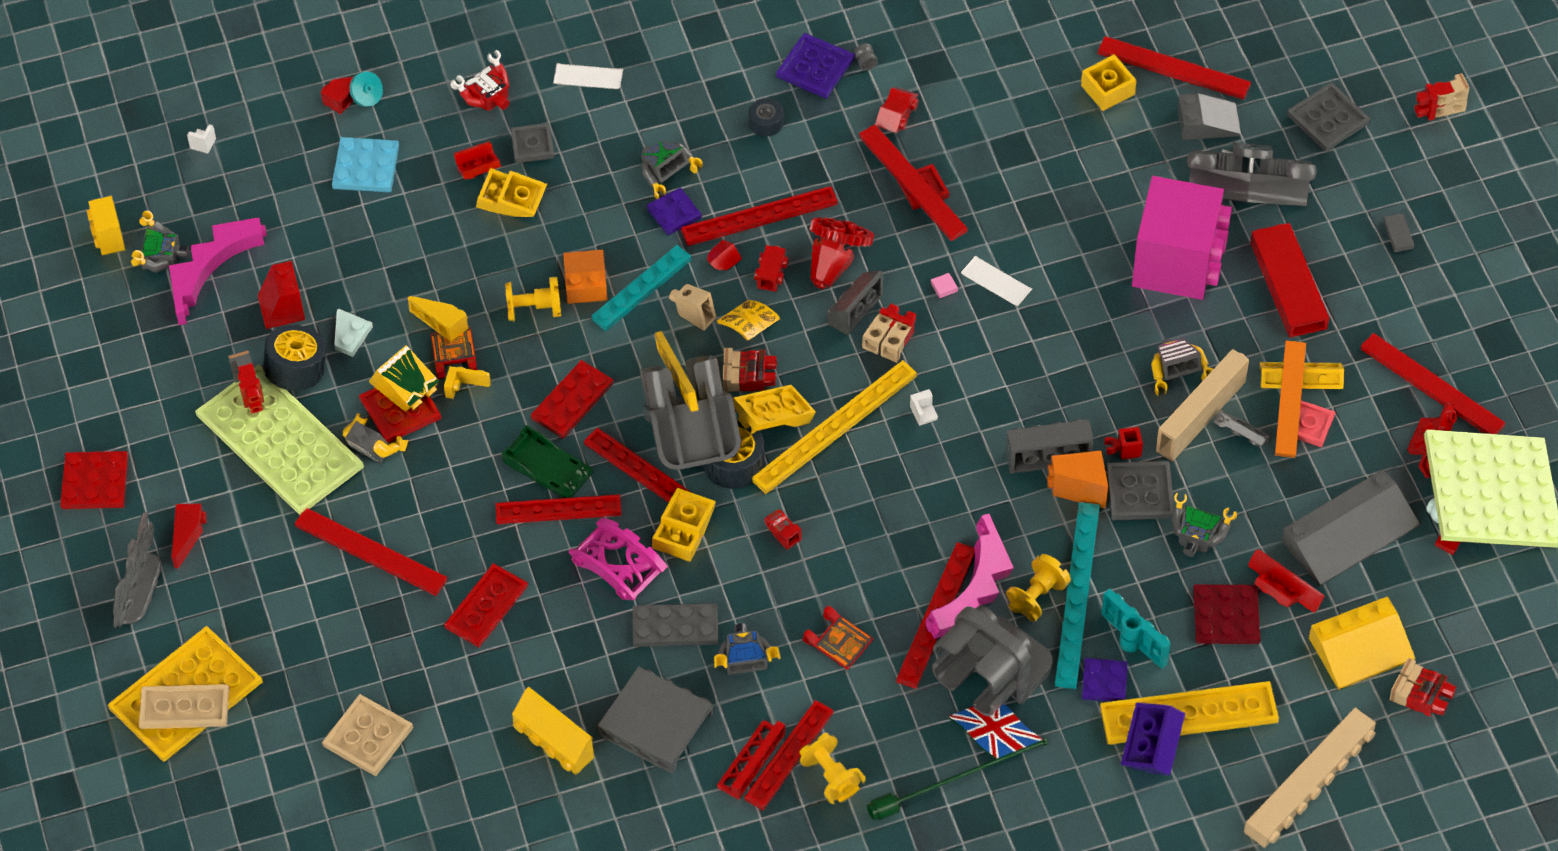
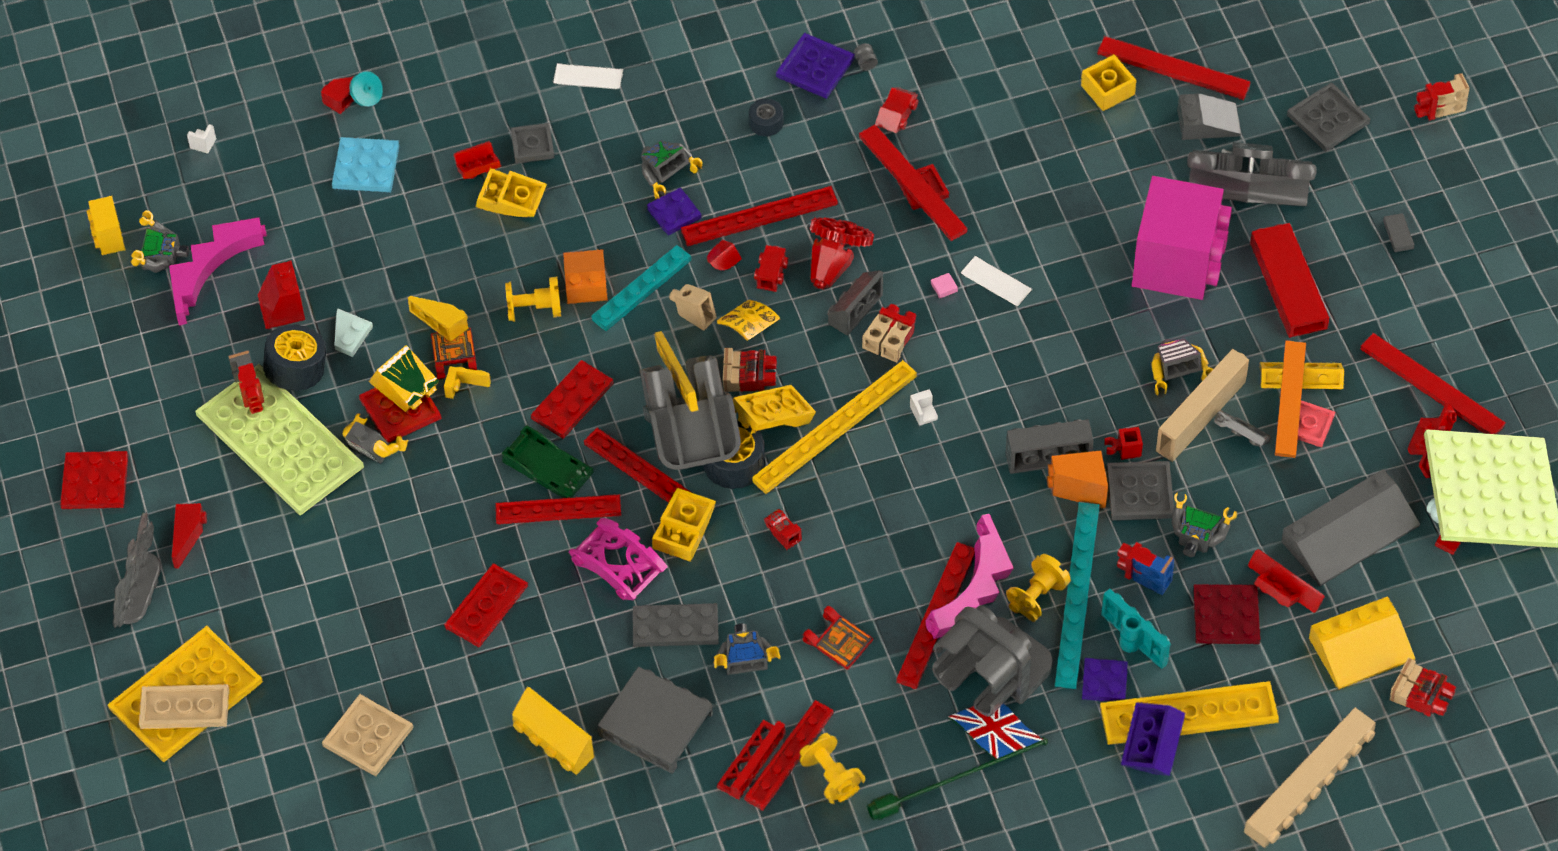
red tile [295,508,448,596] -> none
torso [451,50,510,111] -> none
none -> hips [1117,542,1174,595]

